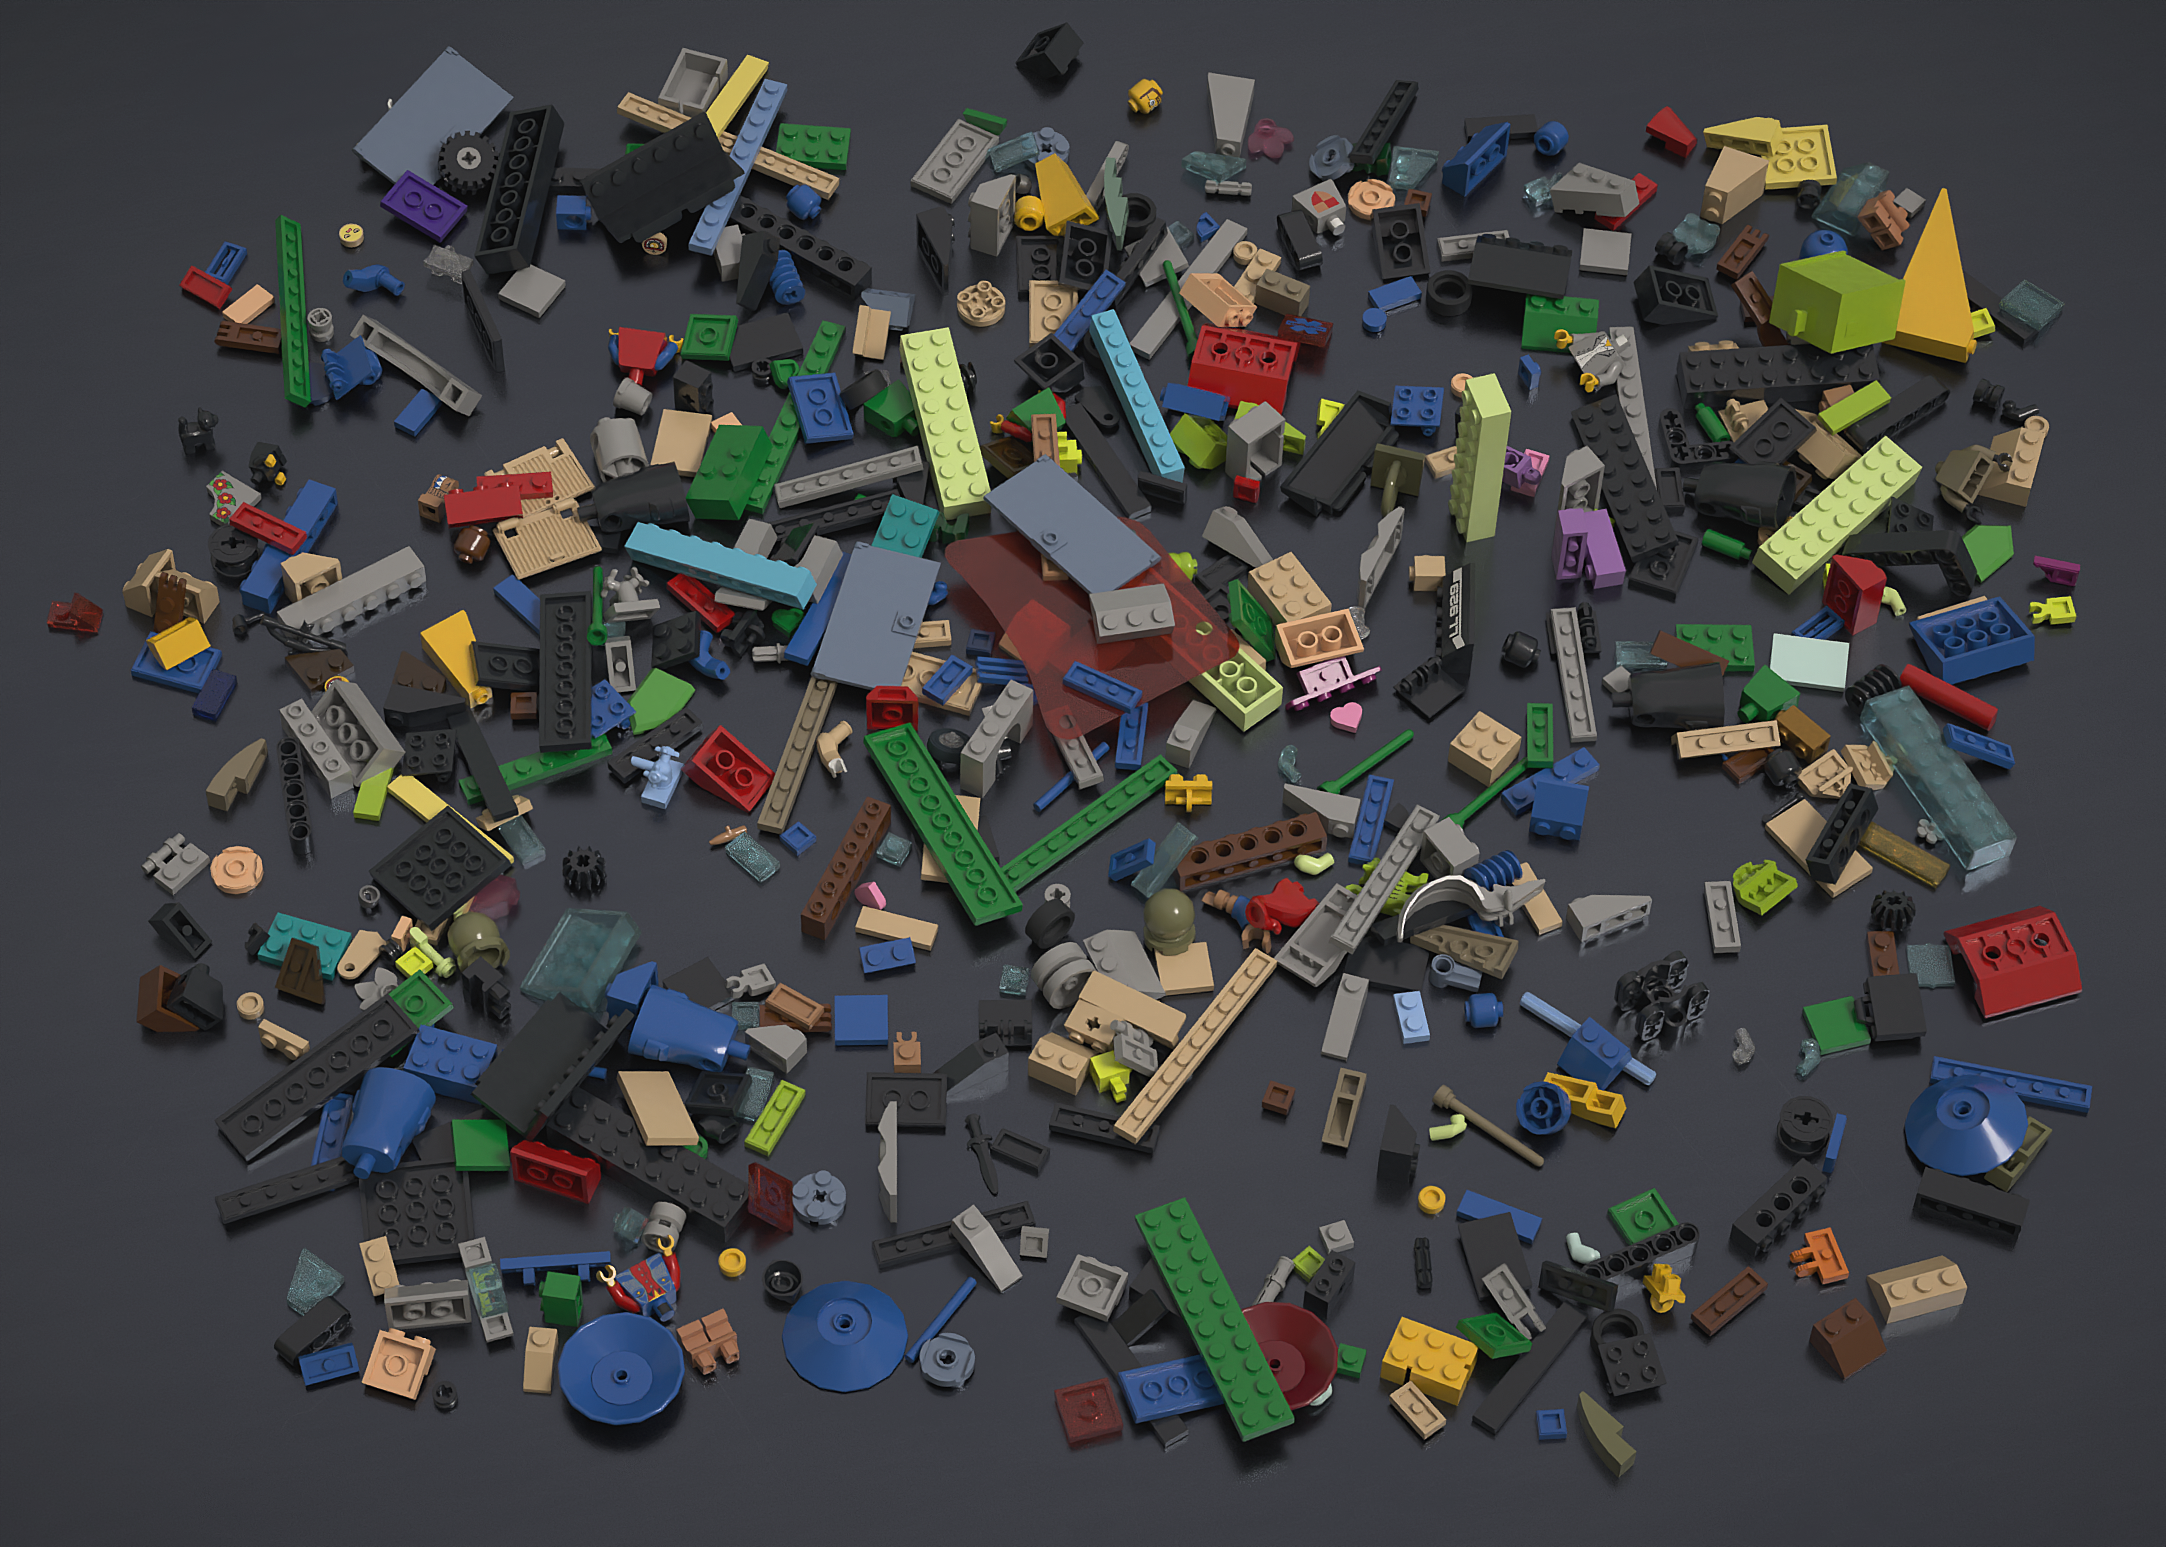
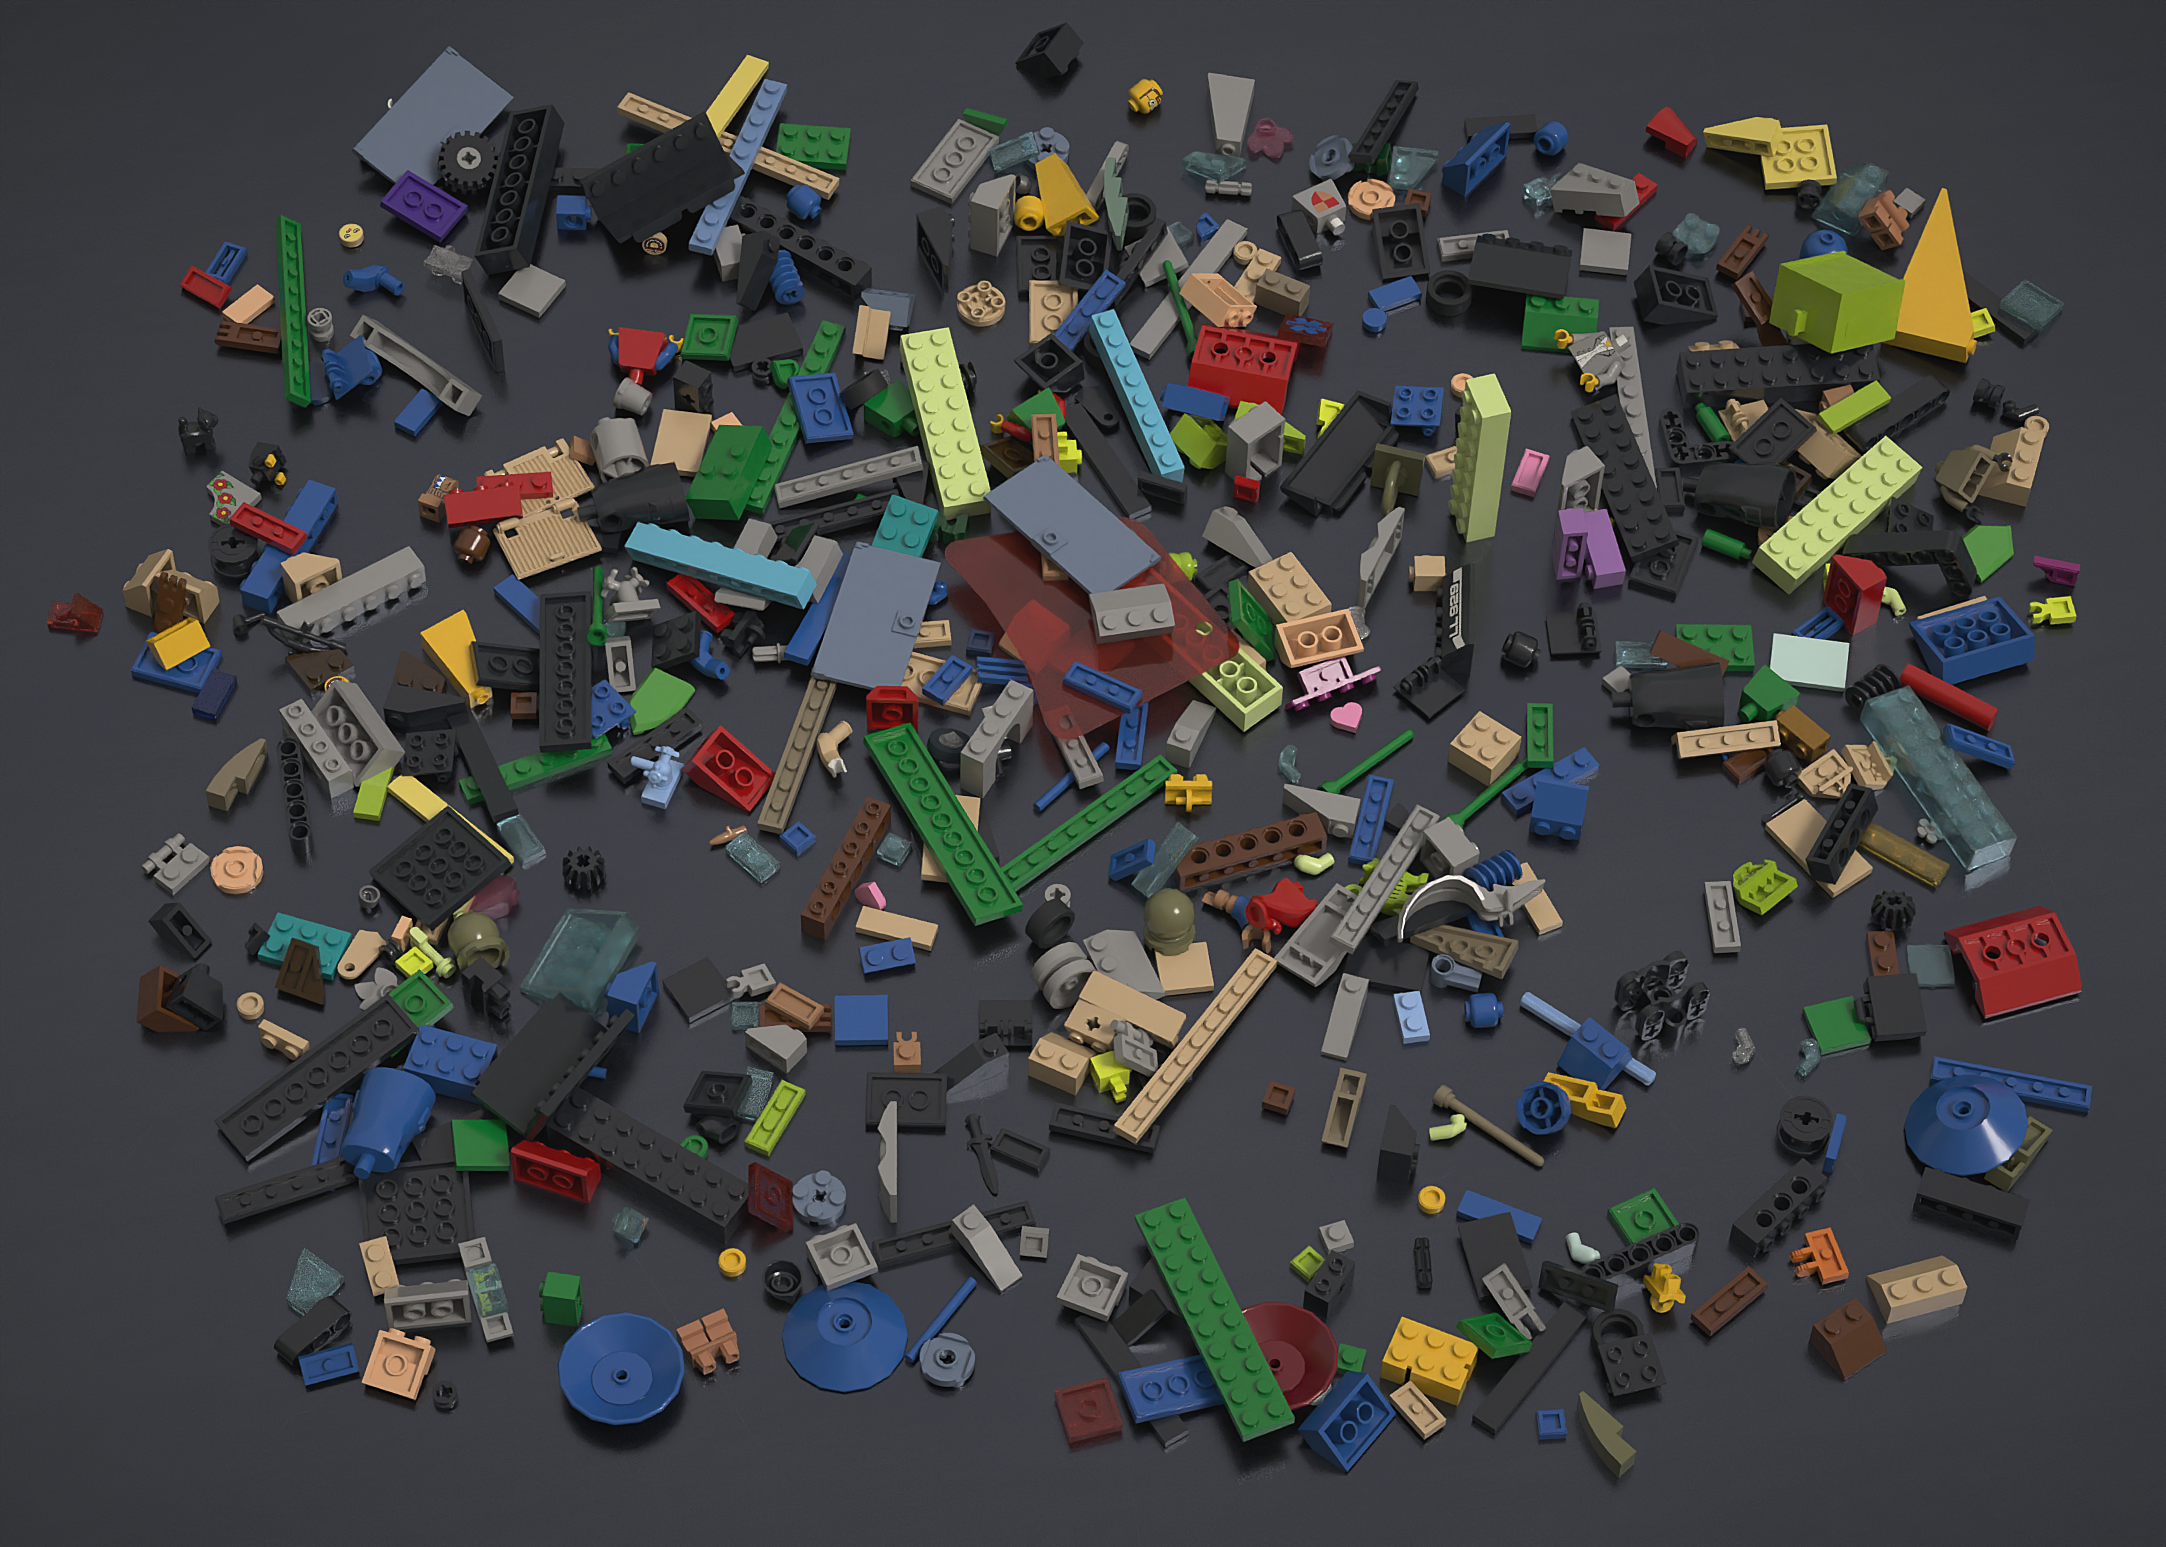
tan plate [476,795,533,831] -> none
blue hinge [500,1251,611,1286] -> none
tan slope [523,1327,559,1394] -> none
torso [596,1235,681,1321] -> none
tan tile [616,1071,699,1146] -> none
blue torso [628,985,751,1072] -> none
light grey wheel [641,1202,686,1253] -> none
light grey piece [658,48,728,118] -> none
green tile [772,608,805,638] -> none
clear light blue plate [999,965,1030,996] -> none
light grey pin [1252,1256,1295,1306] -> none
medium lavender piece [1502,446,1541,489] -> none
blue plate [1518,354,1541,390] -> none
light grey tile [1550,607,1597,743] -> none
light grey slope [1566,895,1652,942] -> none
tan slope [1700,146,1769,224] -> none
none -> medium nougat tile [570,436,596,466]
none -> light grey plate [806,1223,878,1291]
none -> blue slope [1298,1372,1396,1472]

